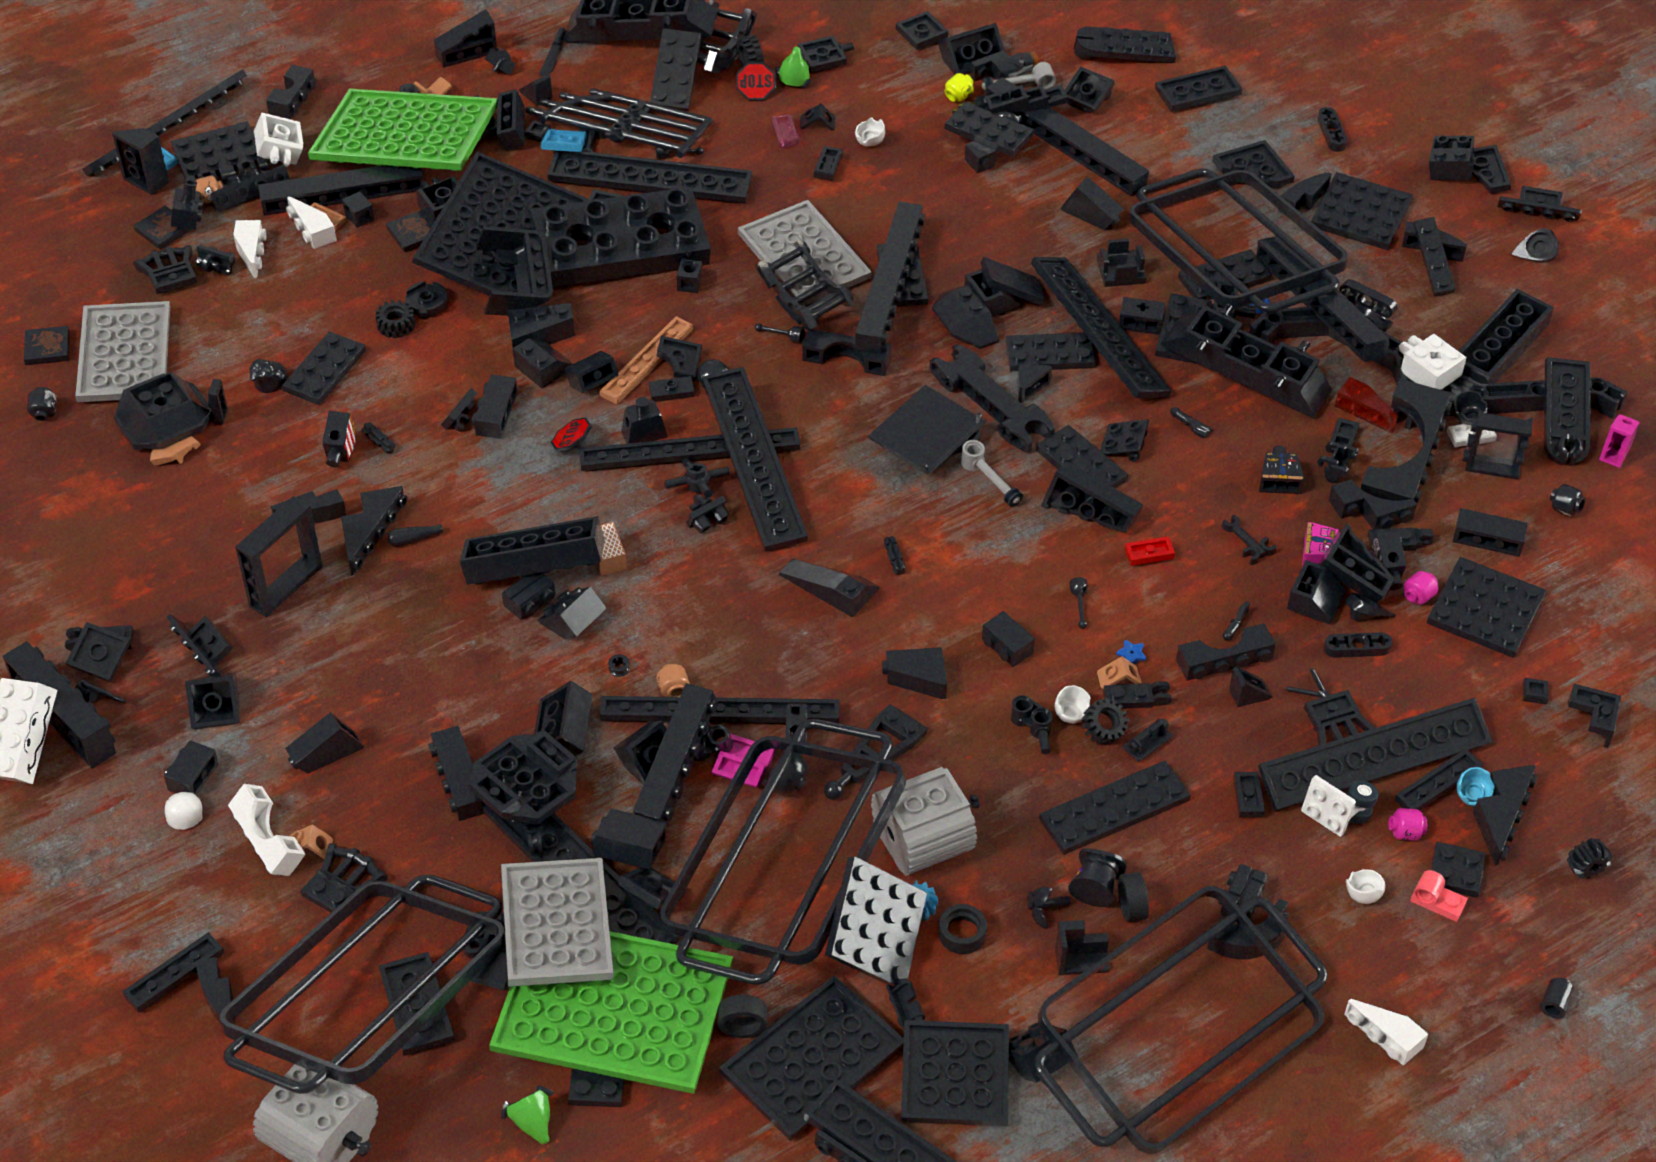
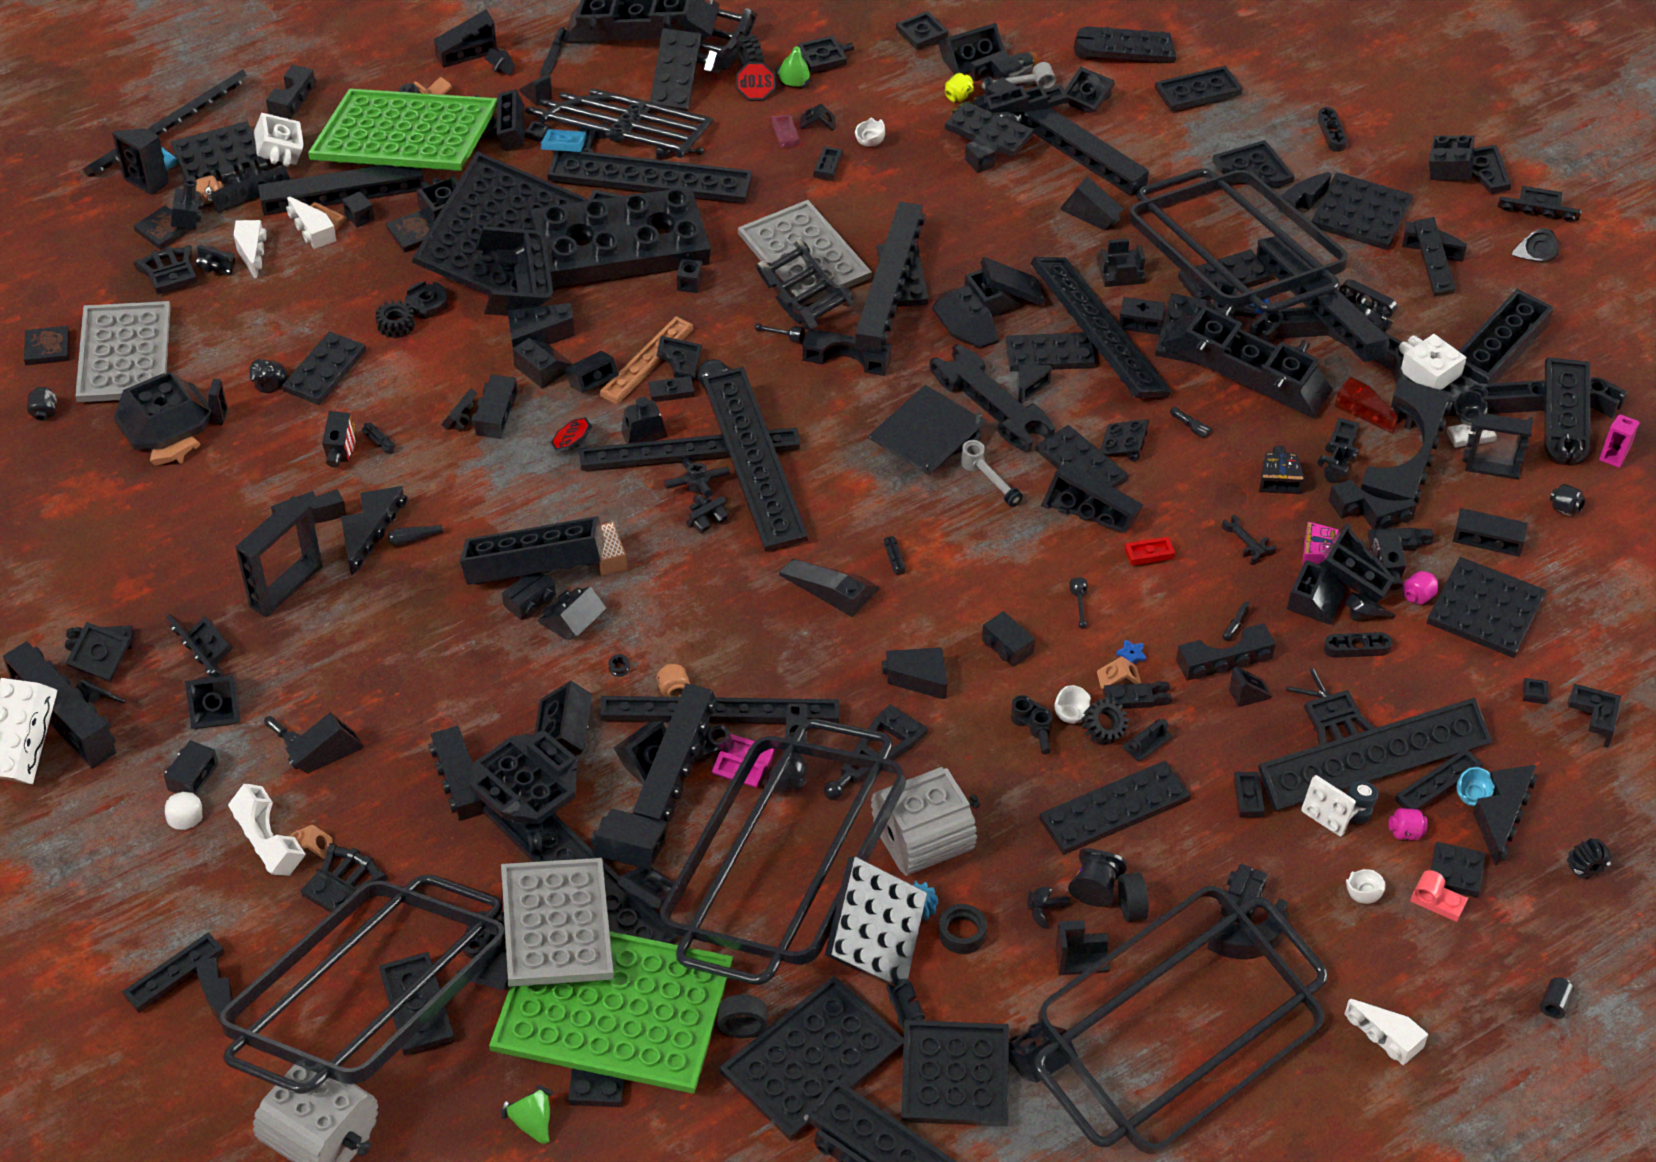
none -> black piece [264,716,300,746]

